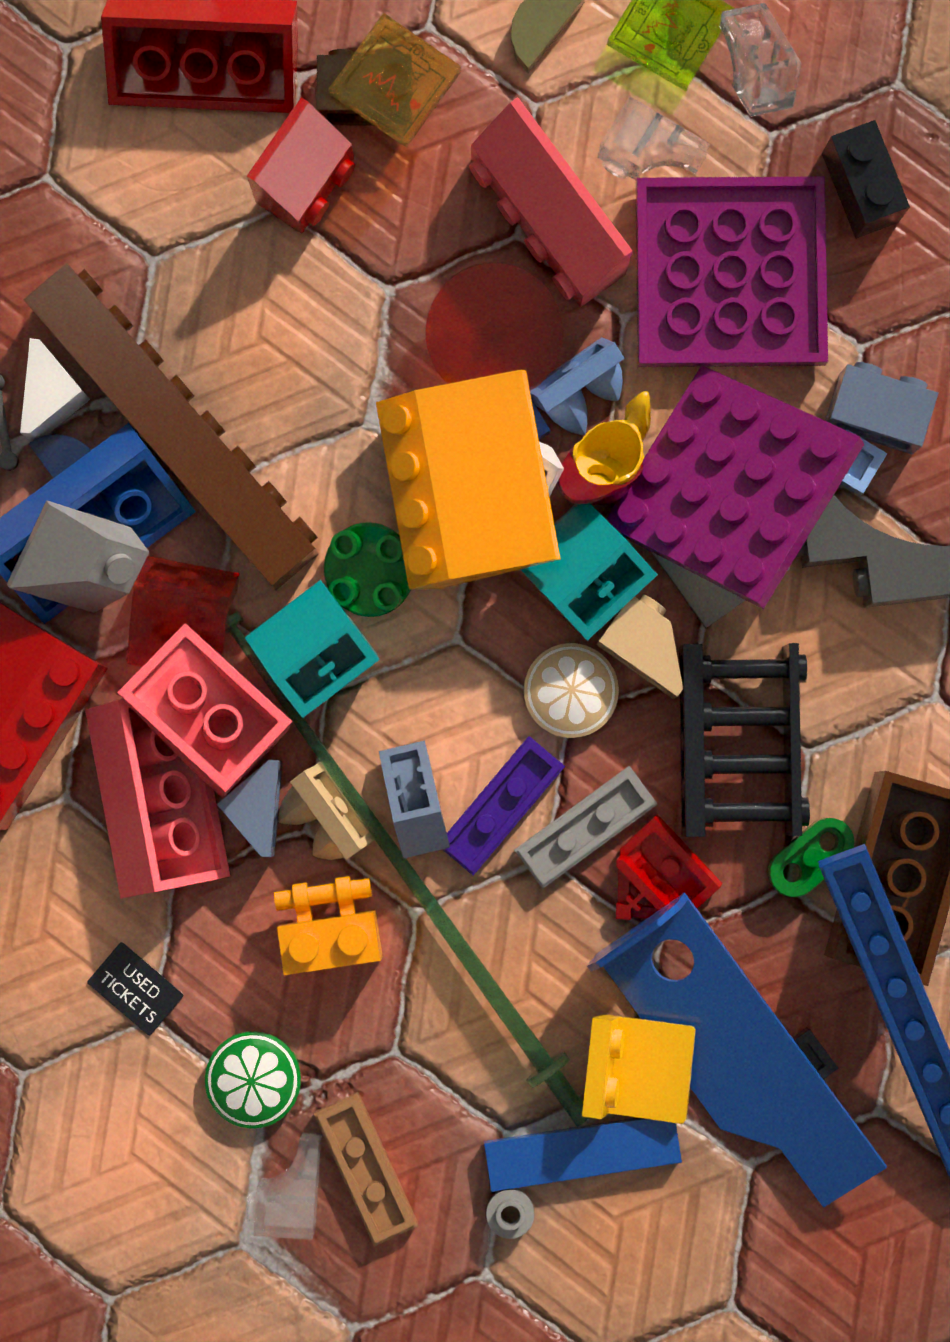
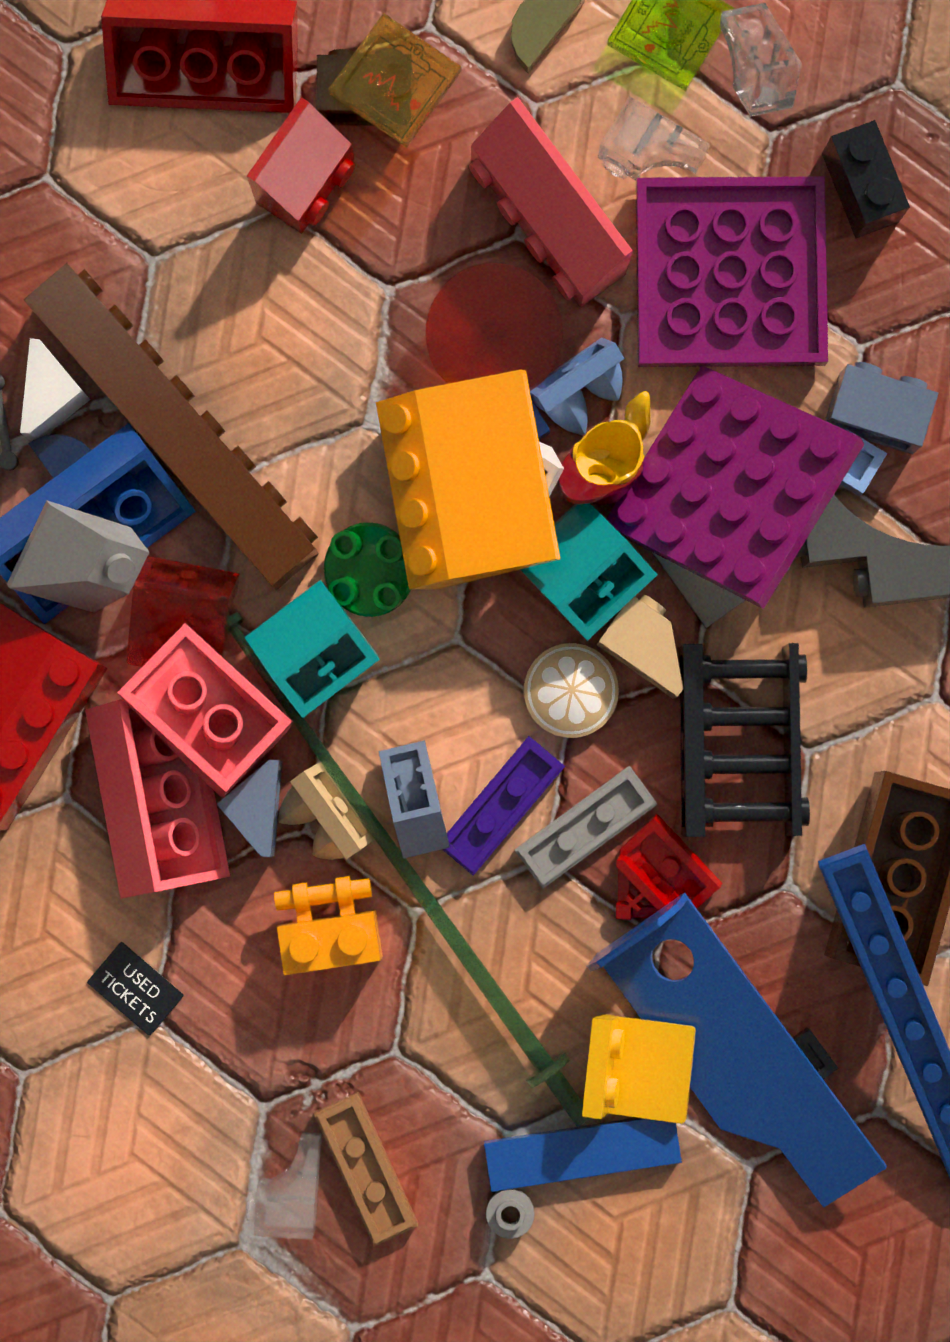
dish [205,1031,301,1129] -> none
green plate [768,818,855,897] -> none

